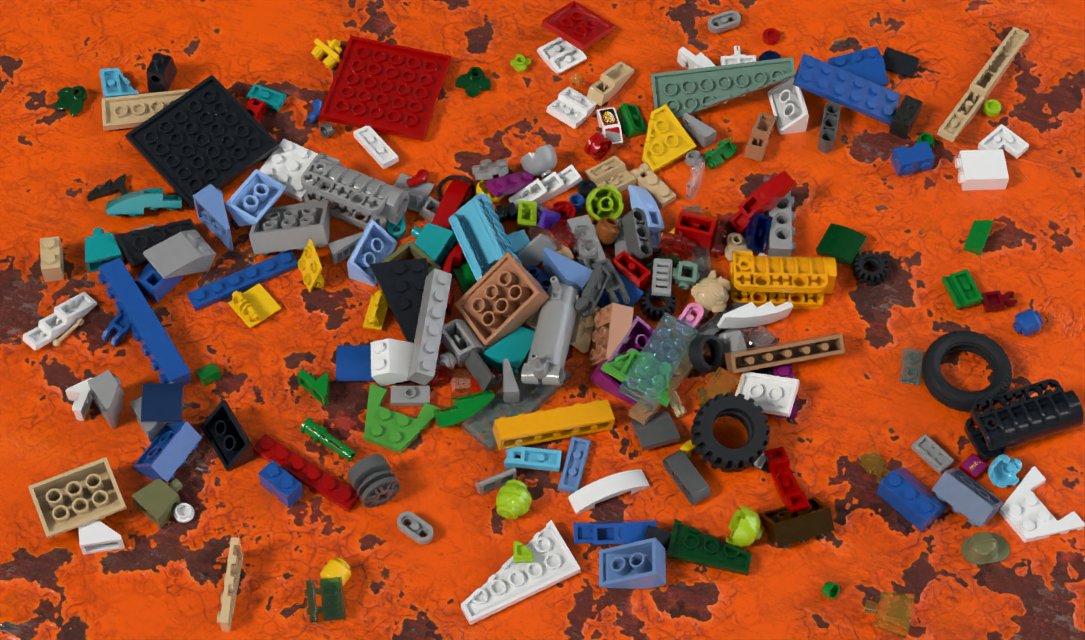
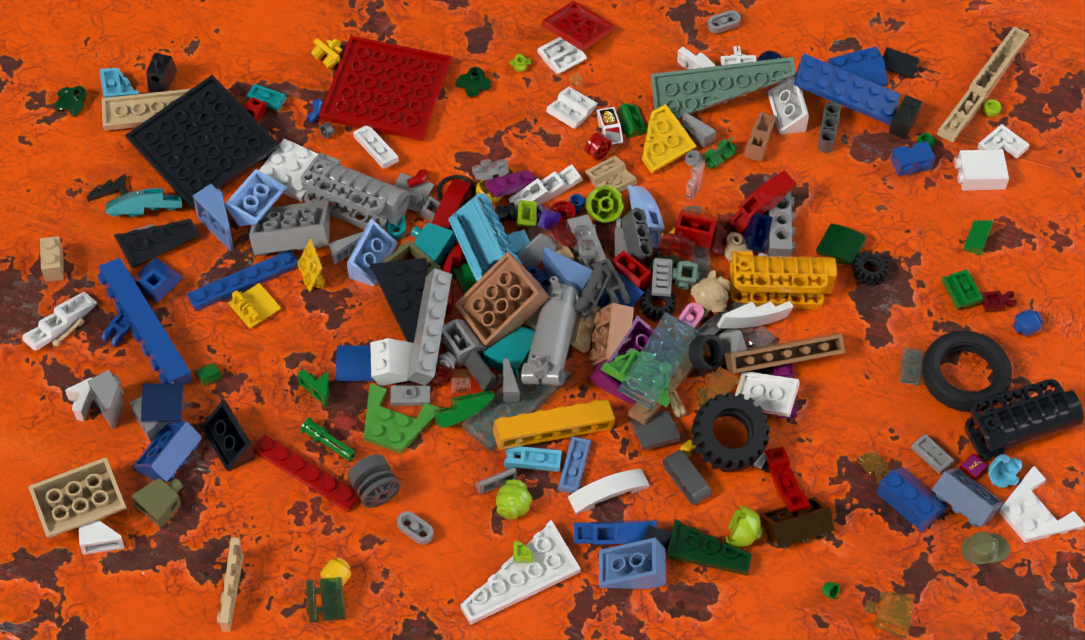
teal torso [85,228,124,273] -> none
light grey slope [143,229,216,279] -> none
white plate [174,503,195,523] -> none
blue brick [258,460,303,508] -> none
yellow hinge [363,290,389,331] -> none
light grey cylinder [520,144,557,178] -> none
black tile [577,180,596,198] -> none
tan slope [587,61,635,106] -> none
dark orange head [595,217,620,246] -> none
tan plate [630,162,676,208] -> none
red tile [762,28,780,45] -> none

